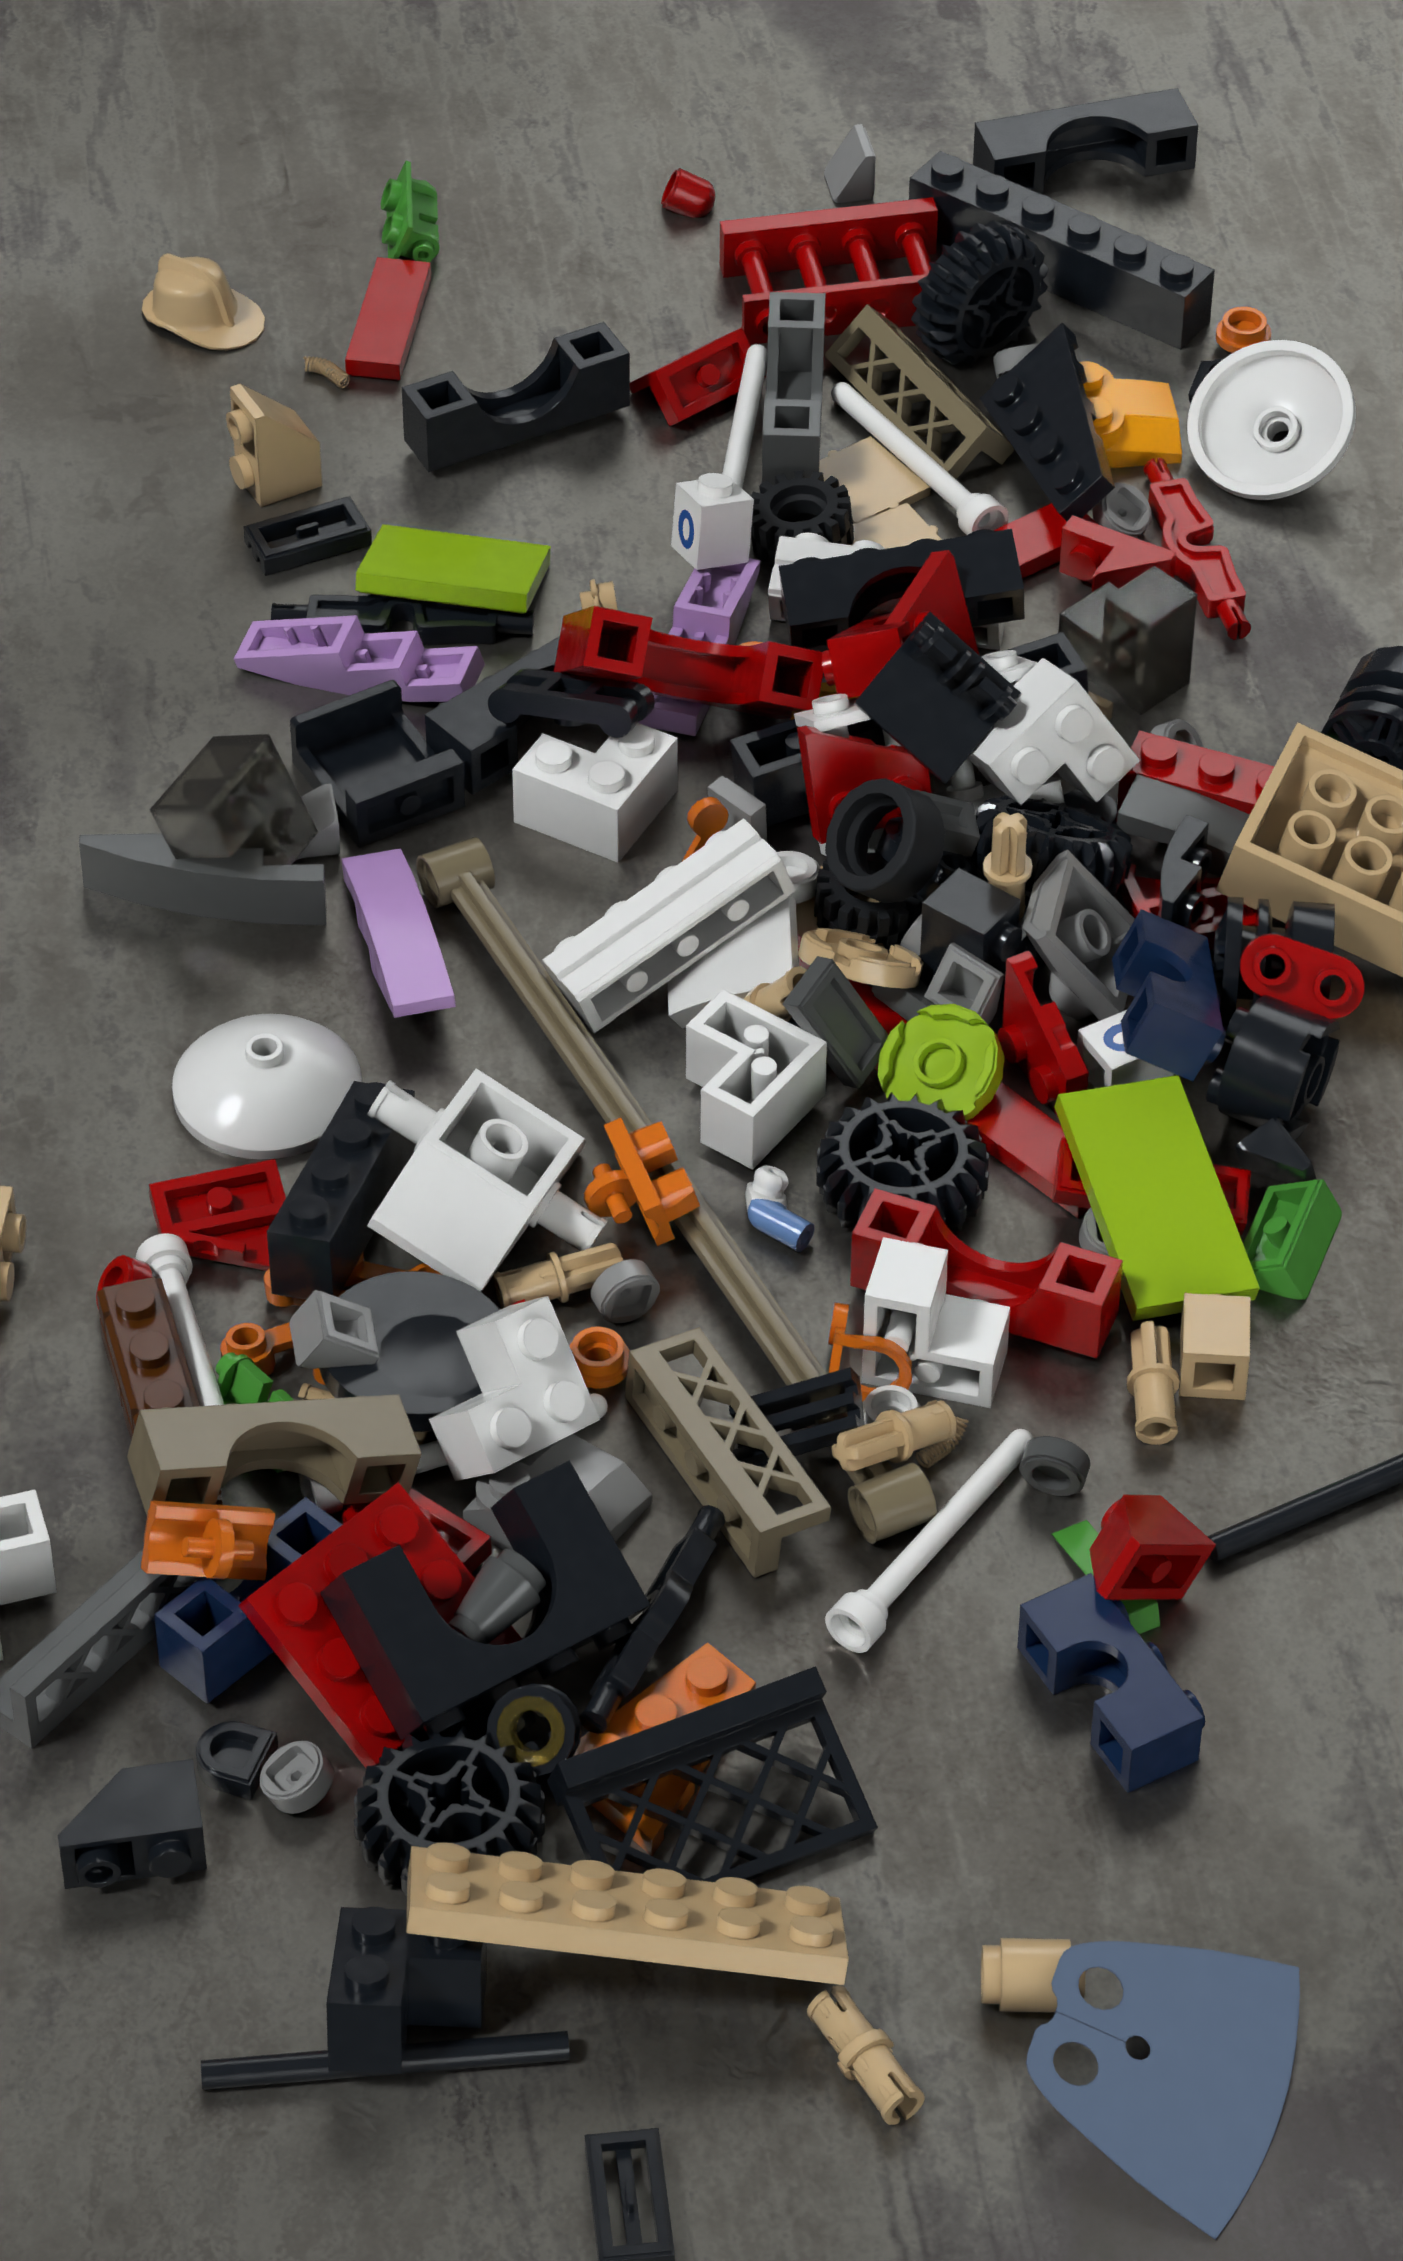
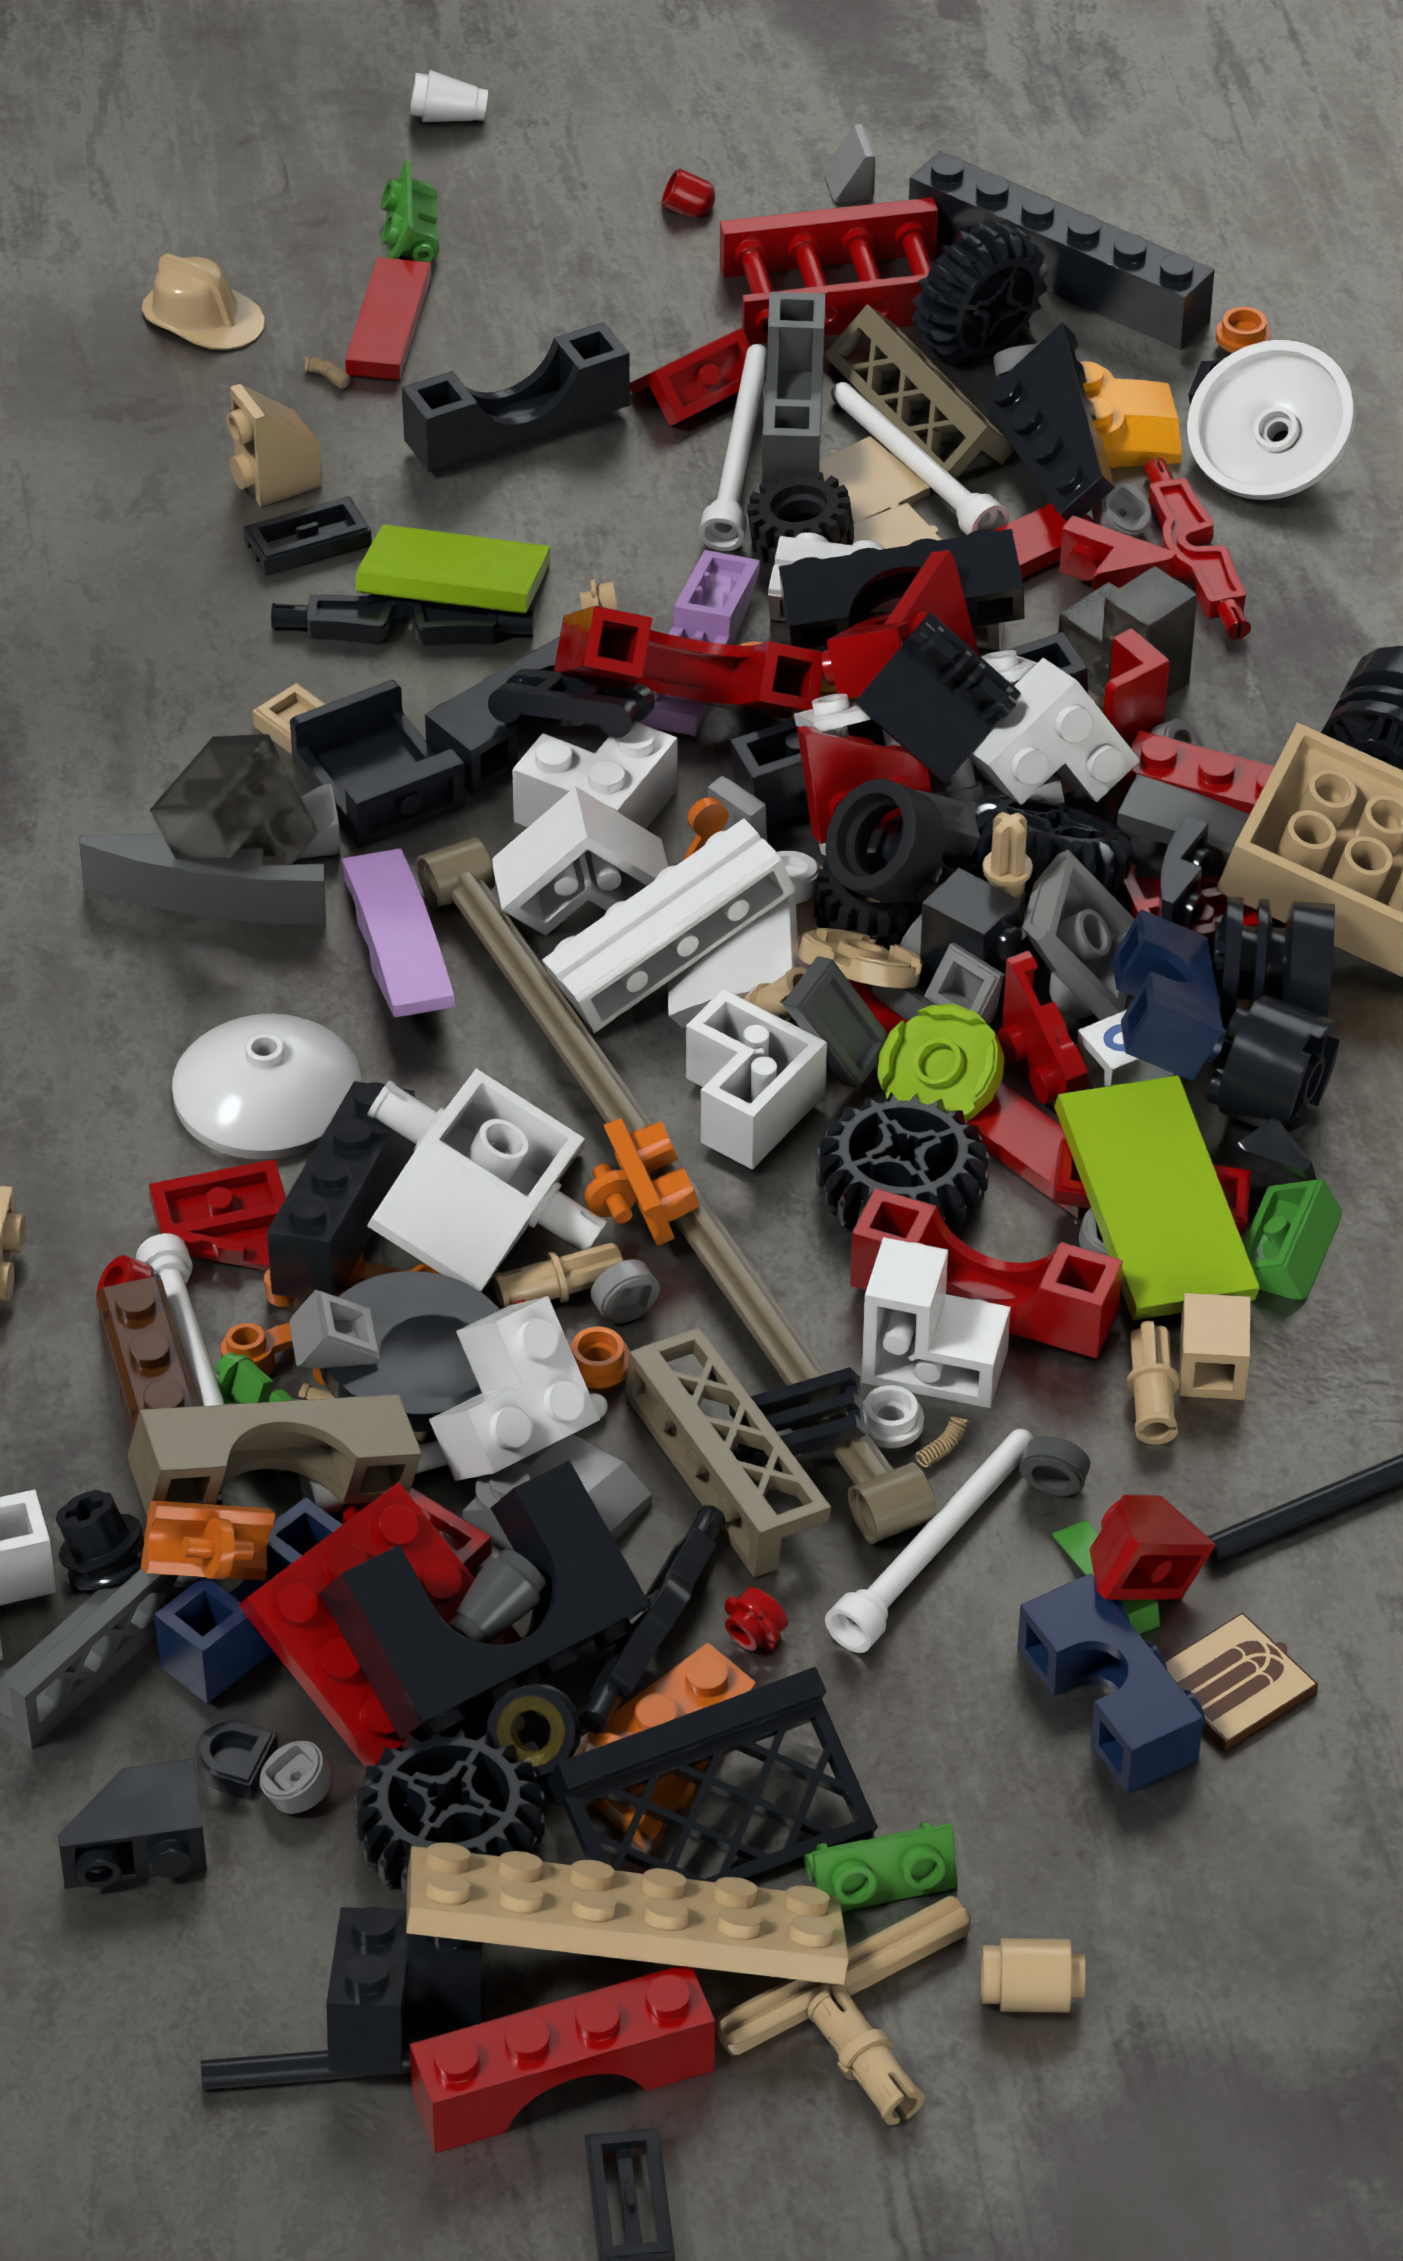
lavender slope [234,615,485,702] -> none
white brick [671,473,754,570] -> none
medium blue arm [745,1165,814,1252] -> none
orange piece [828,1302,913,1402] -> none
tan axle [832,1400,956,1472] -> none
black arch [973,88,1199,195] -> none
sand blue piece [1026,1941,1300,2239] -> none
red plate [1240,934,1364,1019] -> none
none -> black piece [55,1490,144,1590]
none -> tan tile [252,683,325,754]
none -> white cone [410,70,488,122]
none -> red arch [410,1966,715,2153]
none -> white brick [491,786,668,936]
none -> tan axle [715,1896,971,2055]
none -> red plate [724,1587,788,1651]
none -> bright green hinge [805,1821,958,1912]
none -> red panel [1104,628,1170,748]
none -> piece [1165,1612,1318,1751]

